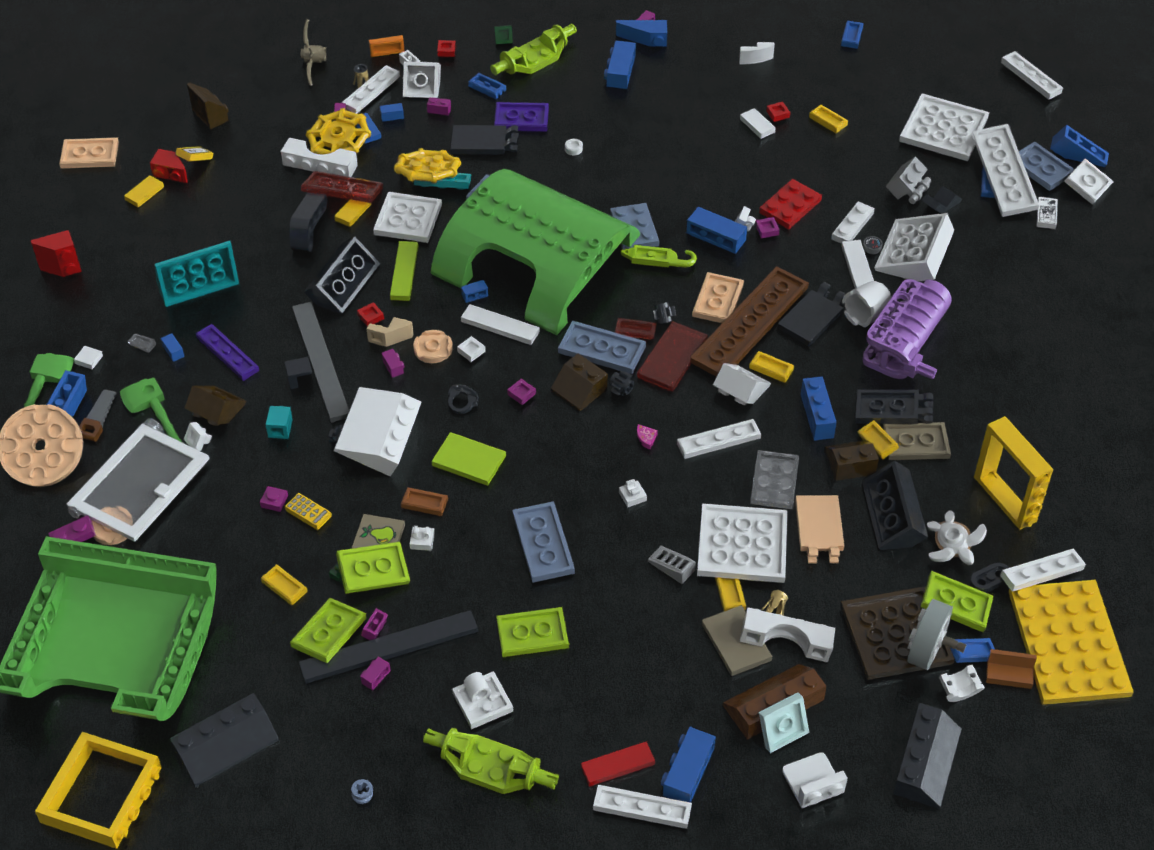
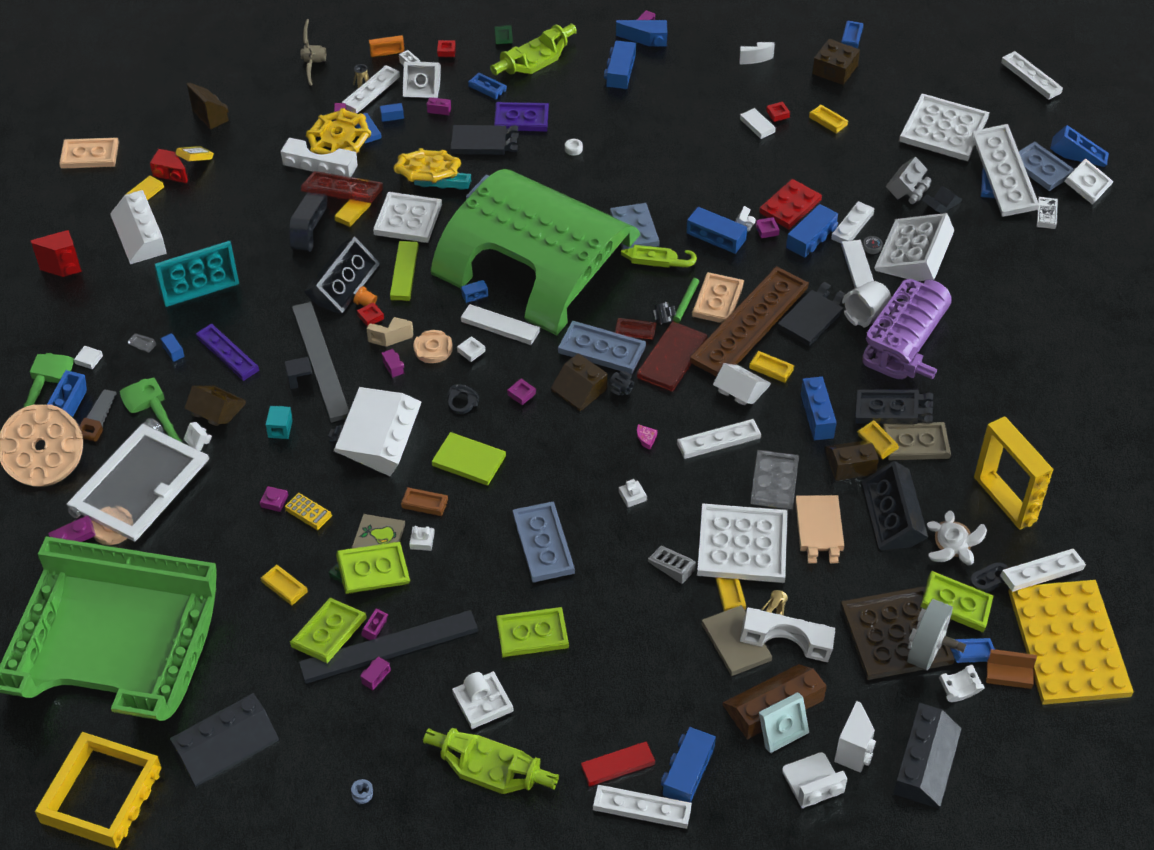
none -> white slope [110,190,167,264]
none -> orange piece [353,286,377,307]
none -> bright green bar [673,278,699,323]
none -> blue brick [786,204,838,258]
none -> dark brown brick [812,39,860,85]
none -> white slope [834,701,876,773]

